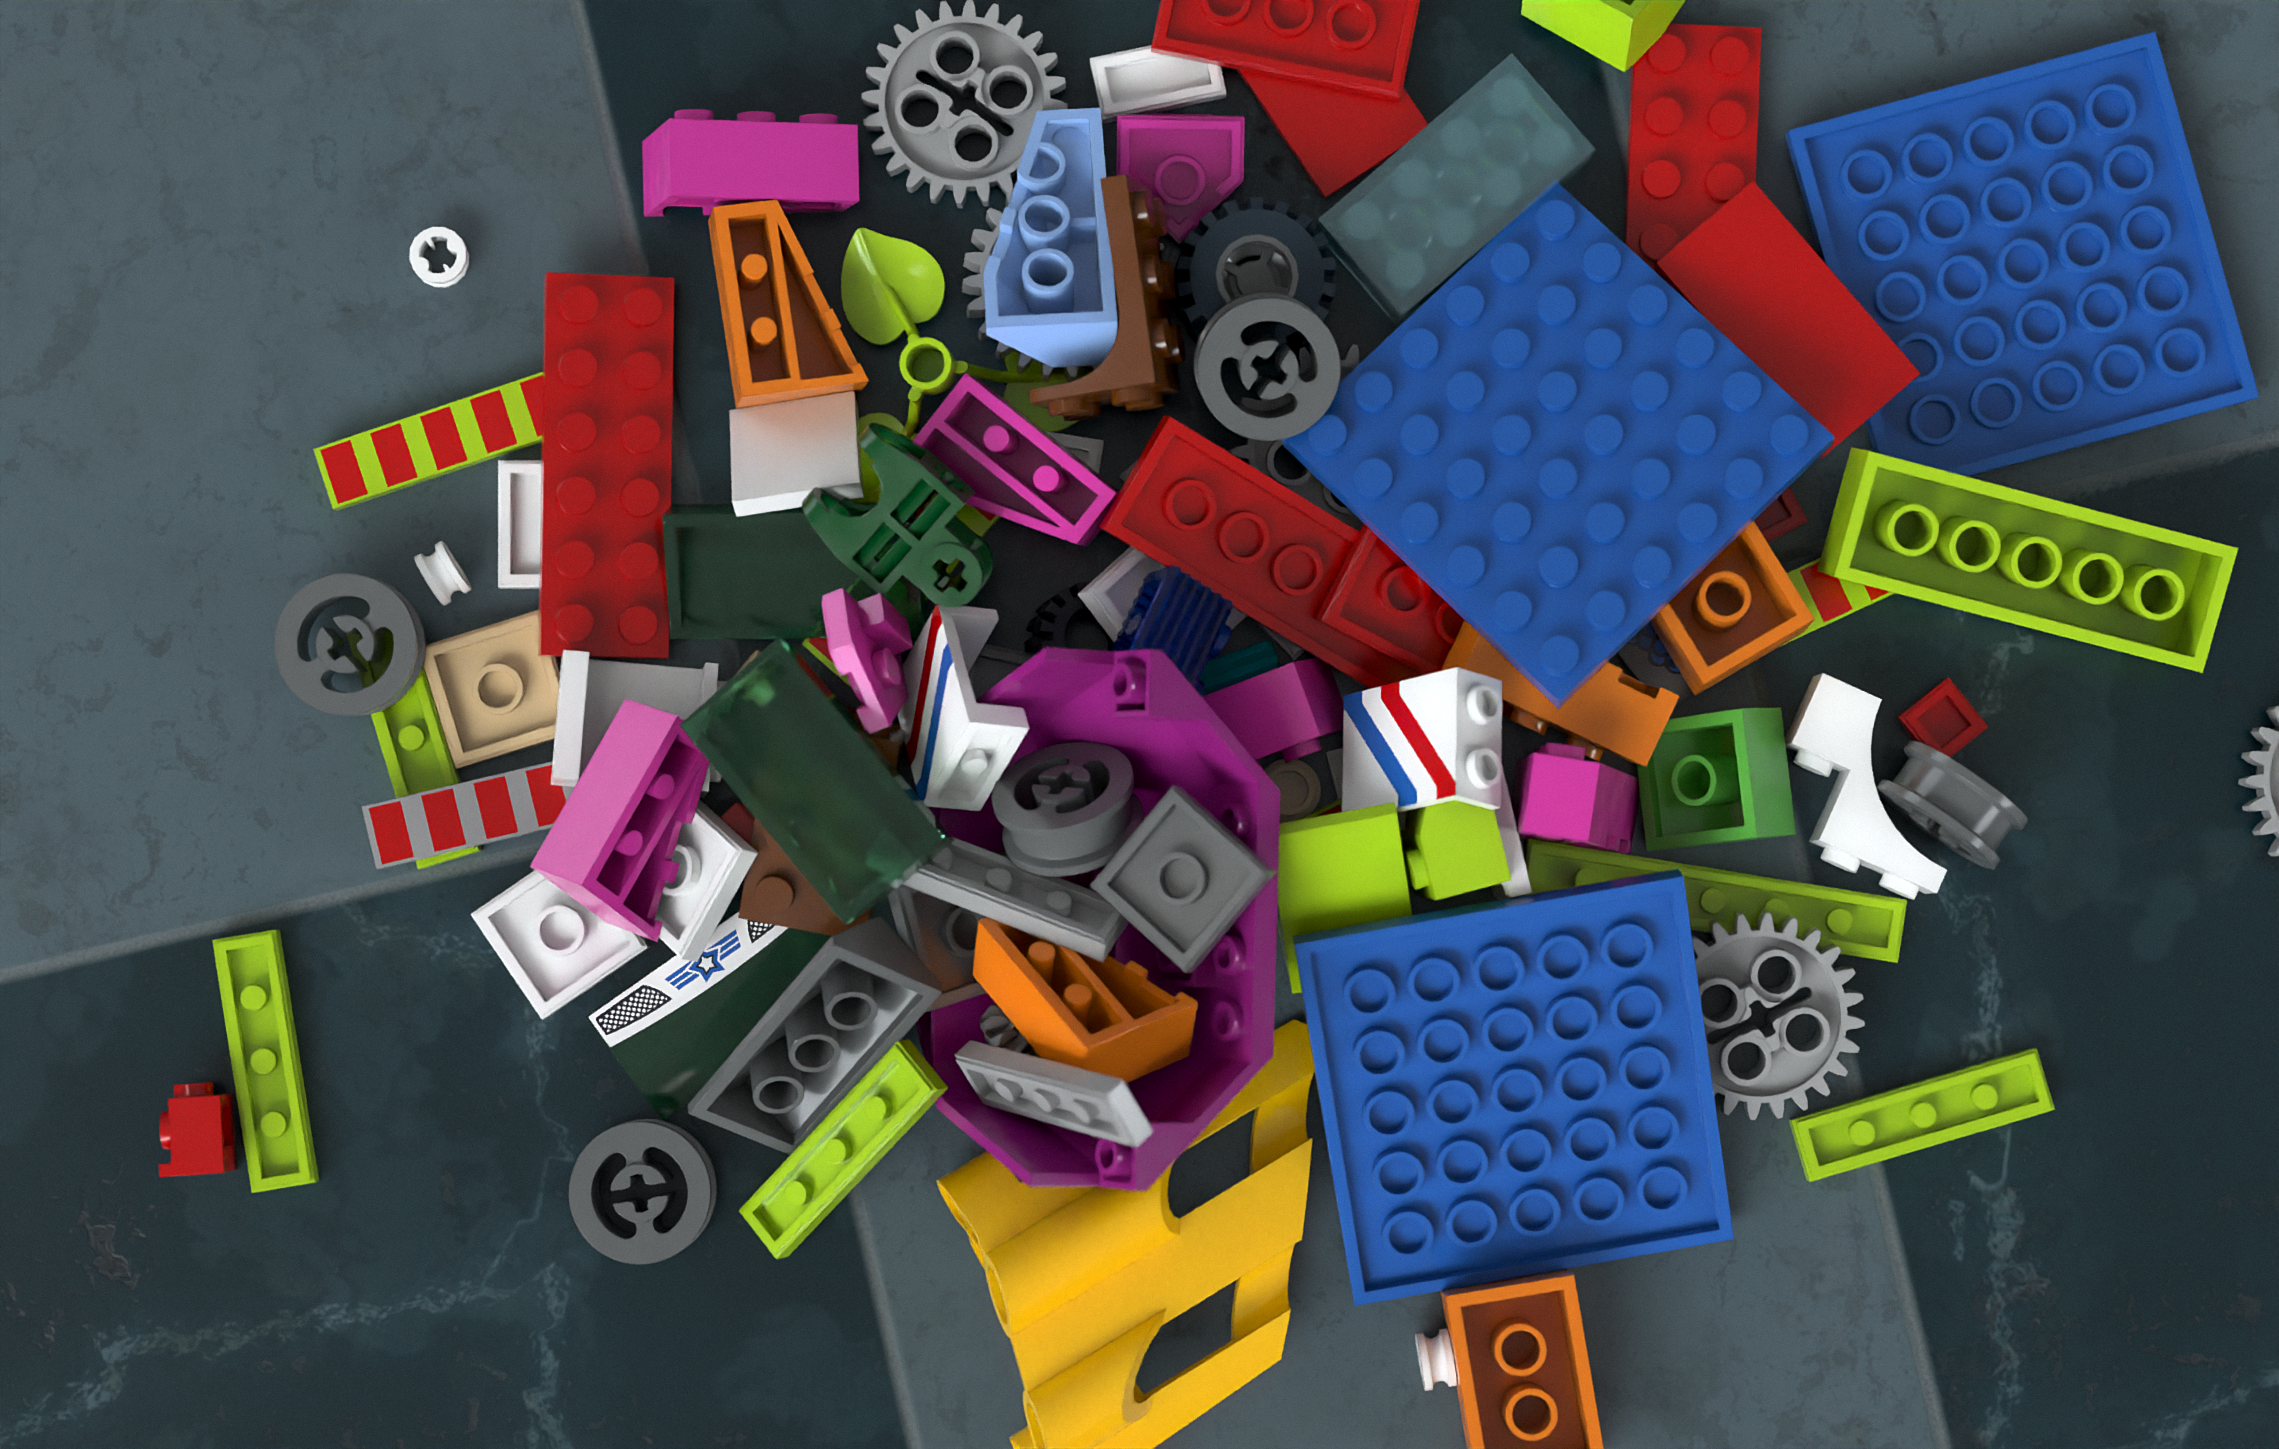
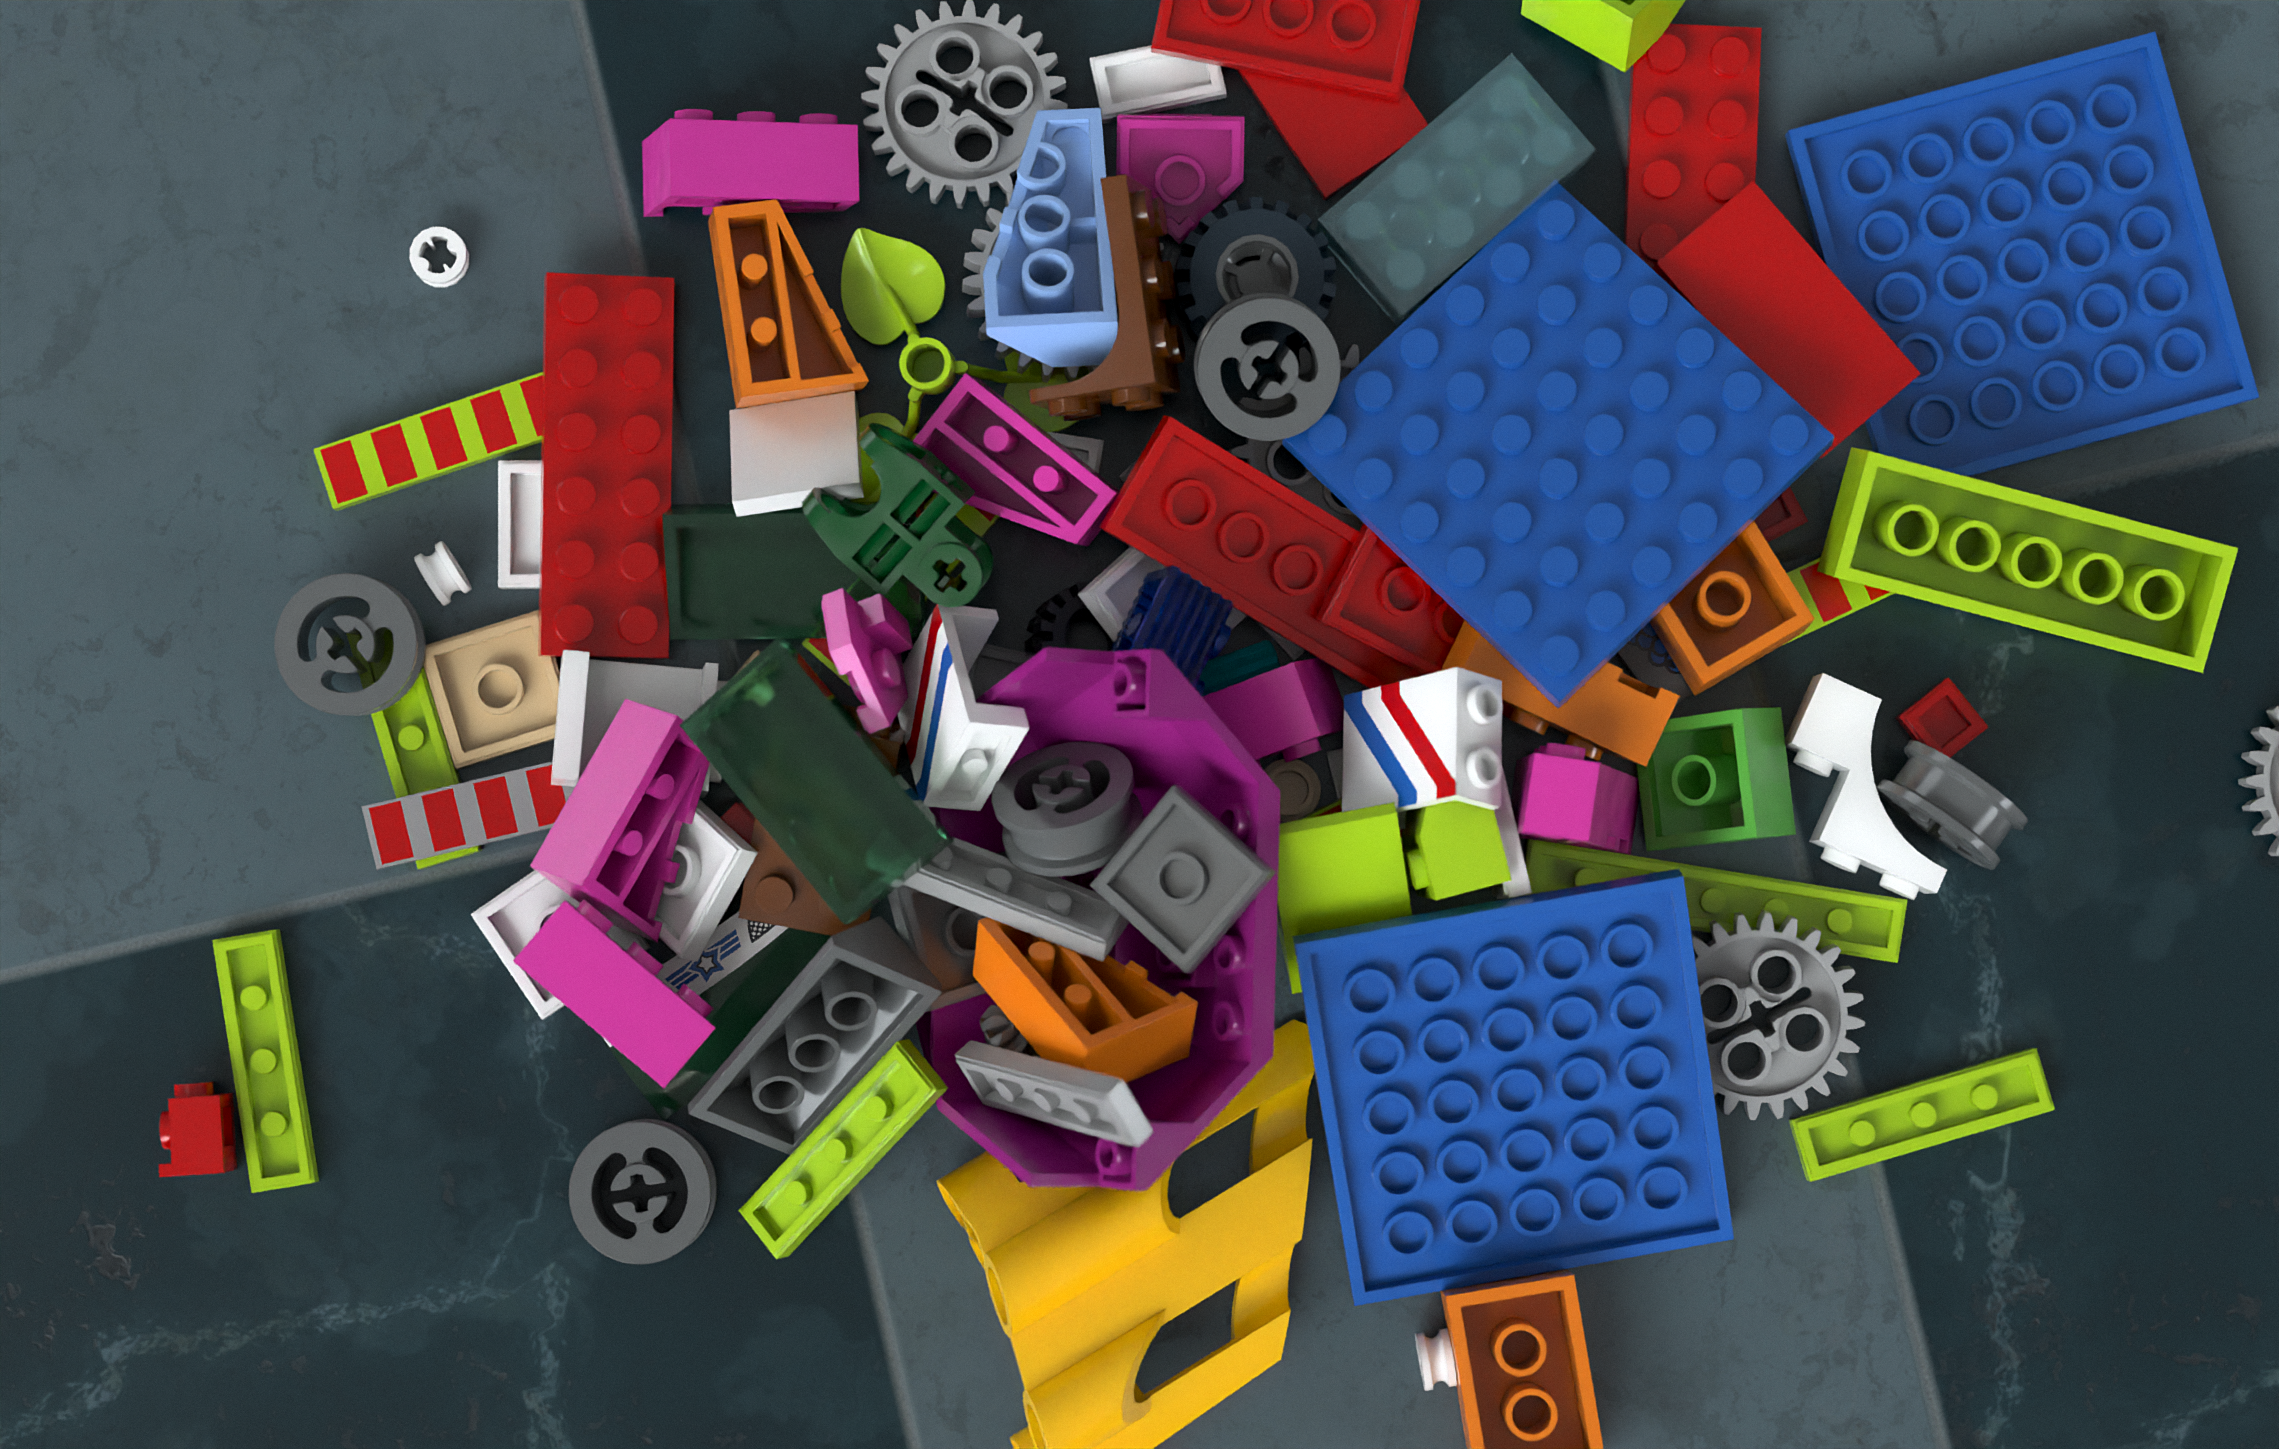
none -> dark pink wedge [513,899,716,1088]

